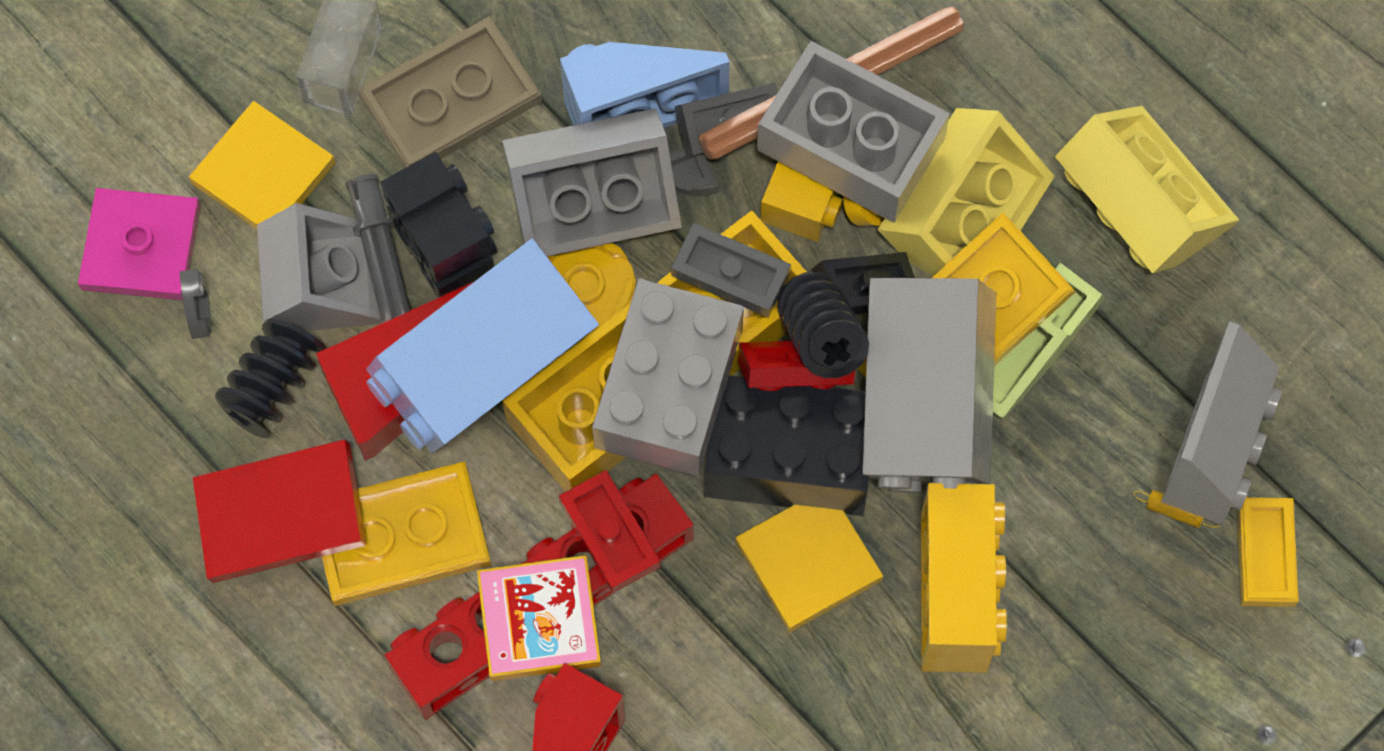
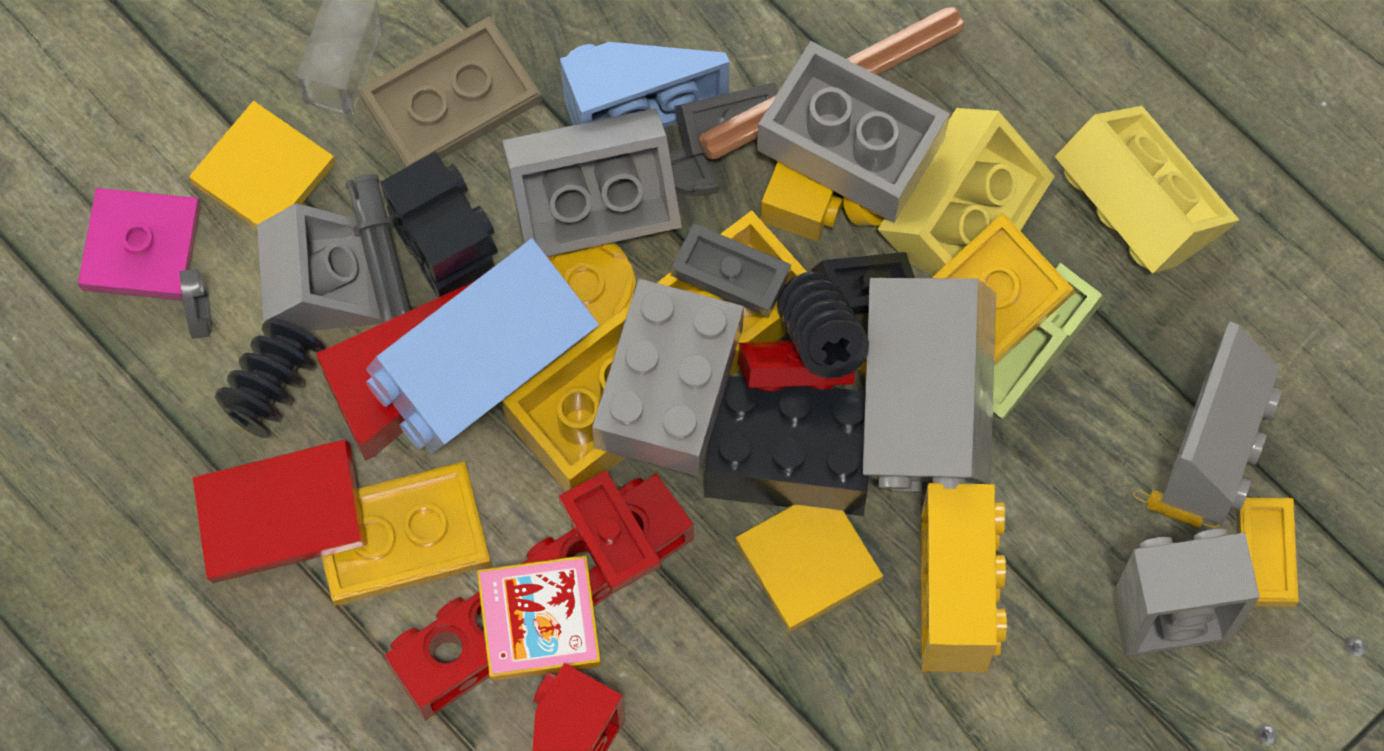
none -> light grey brick [1112,528,1260,657]

